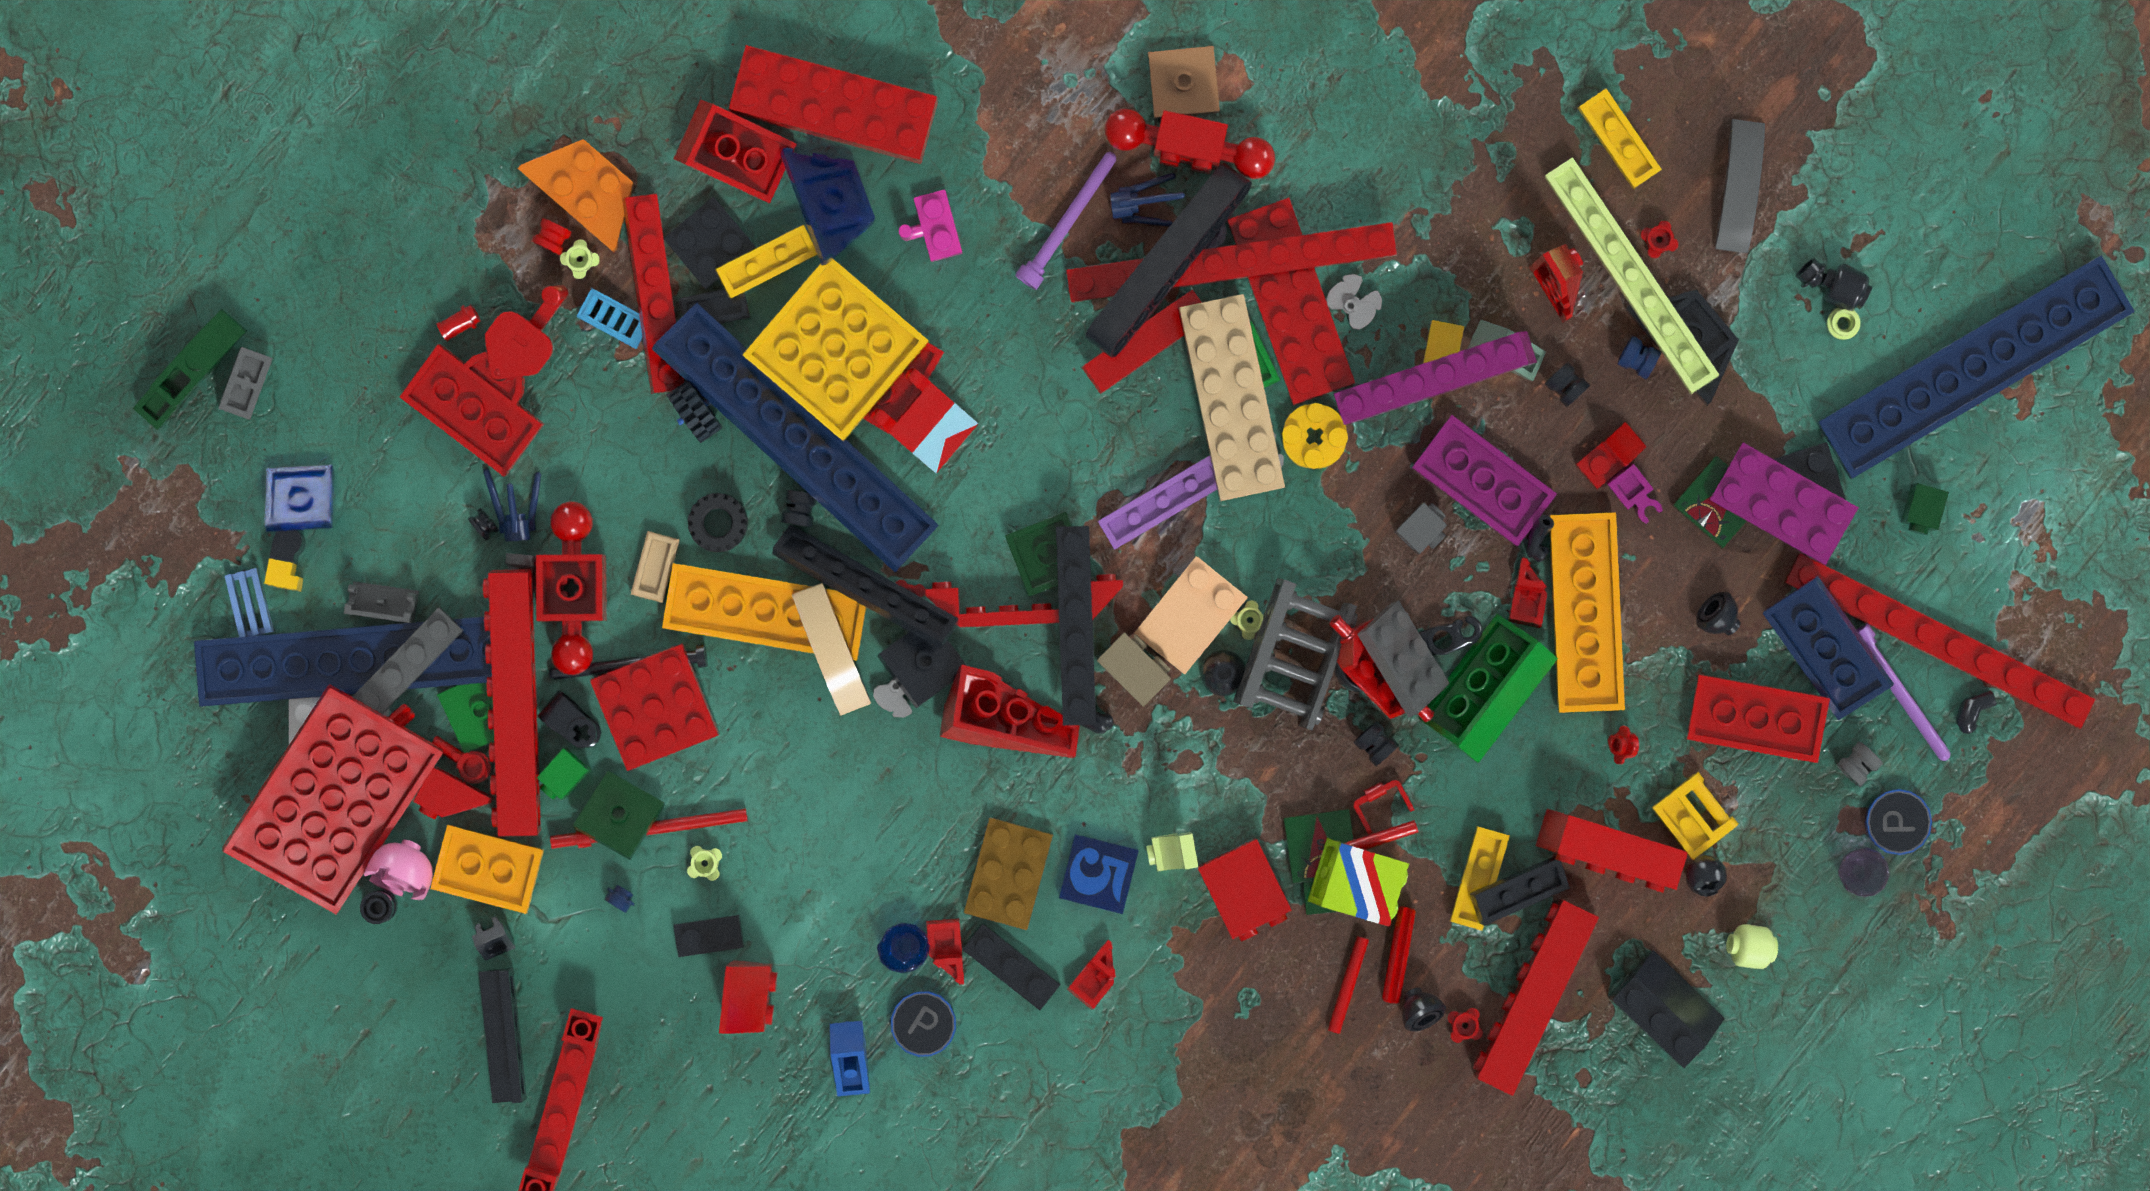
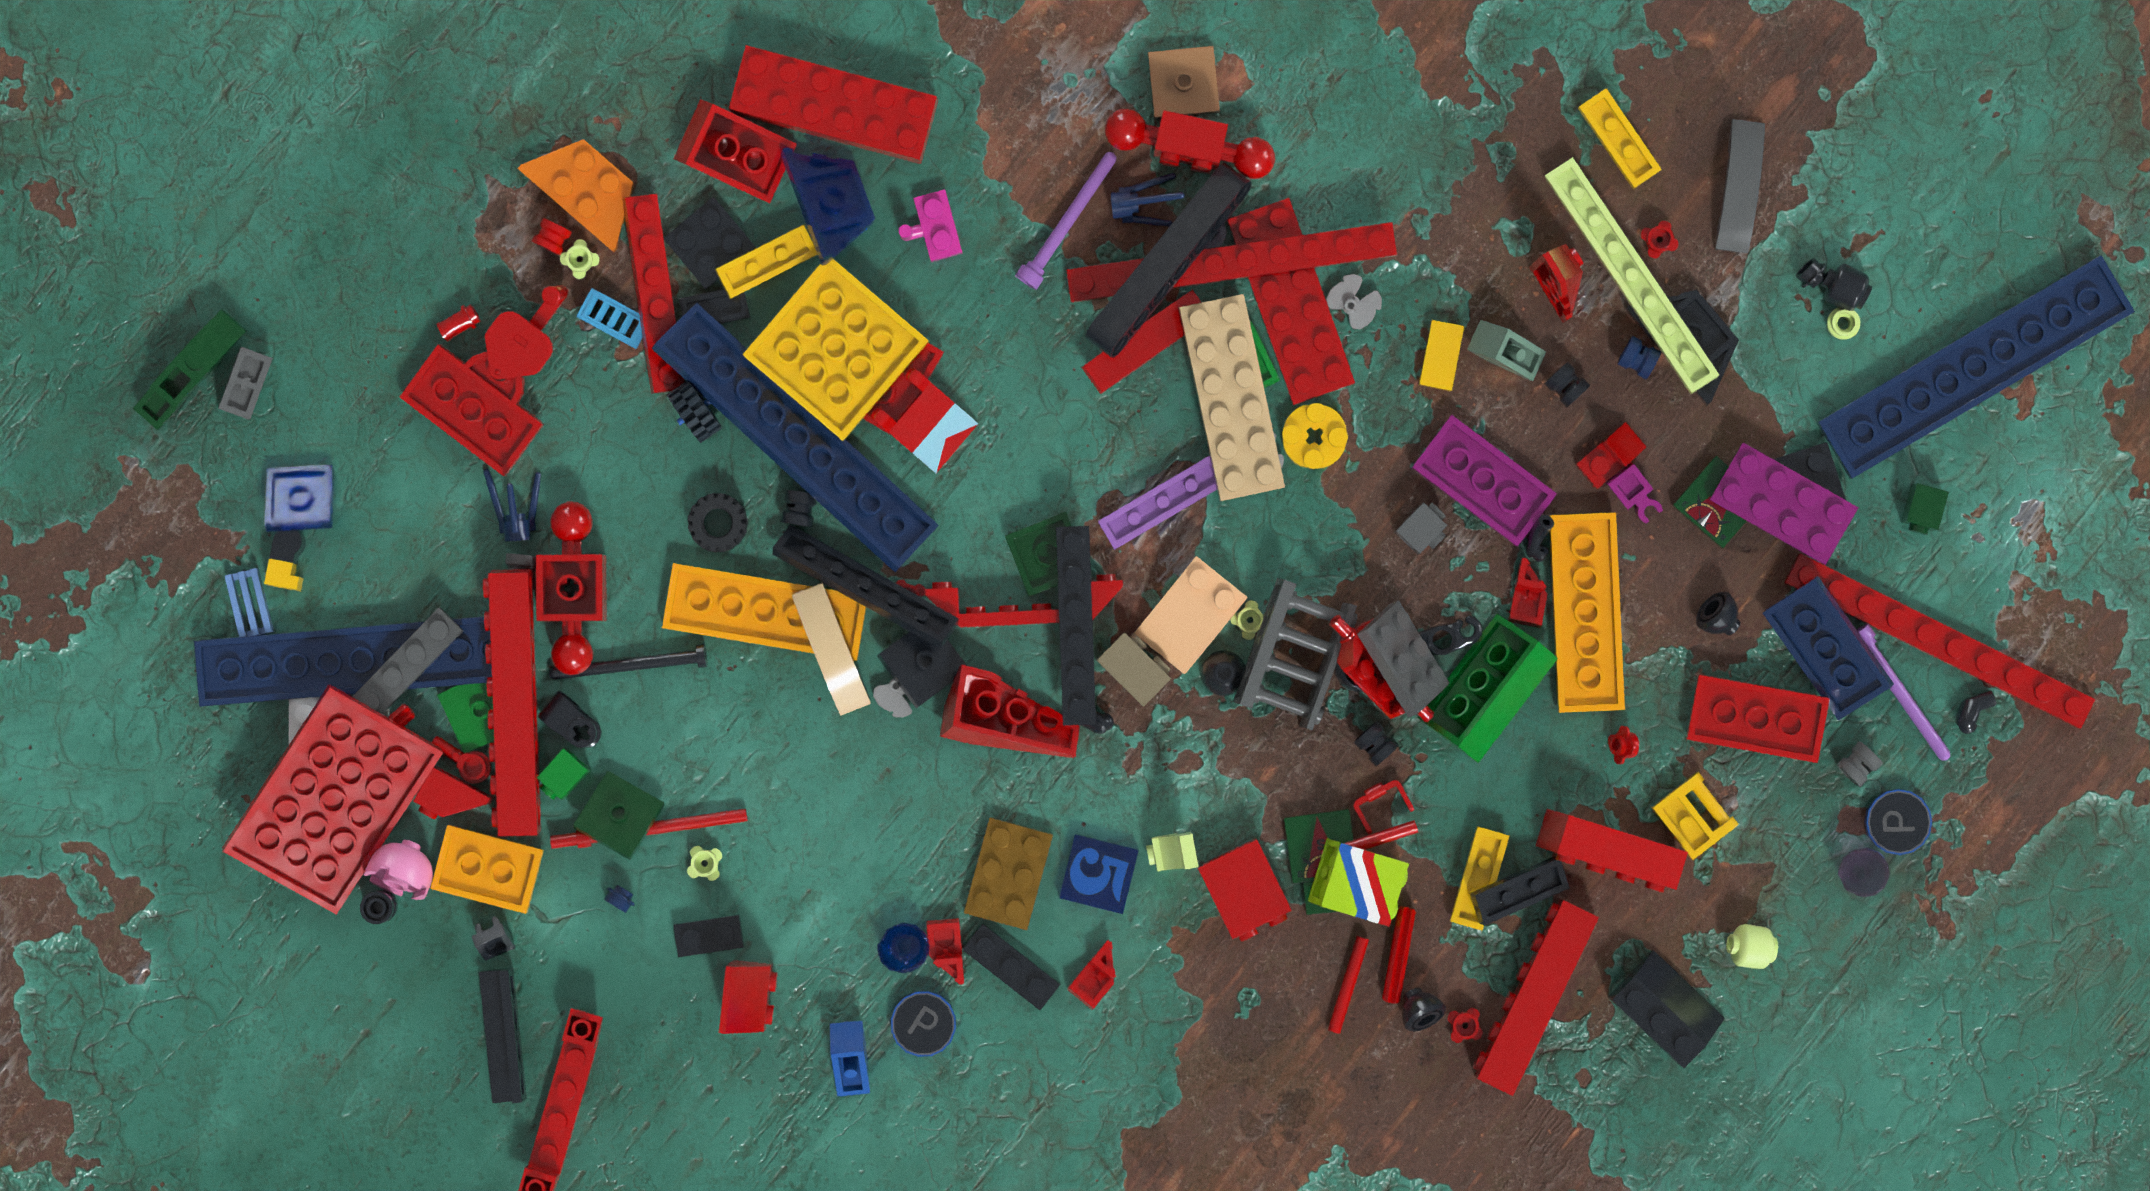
dark grey hinge [344,581,419,623] -> none
black bush [468,508,499,541] -> none
red plate [590,643,720,771] -> none
tan tile [631,531,680,603] -> none
magenta brick [1334,331,1537,425] -> none
black piece [1685,855,1727,897] -> none

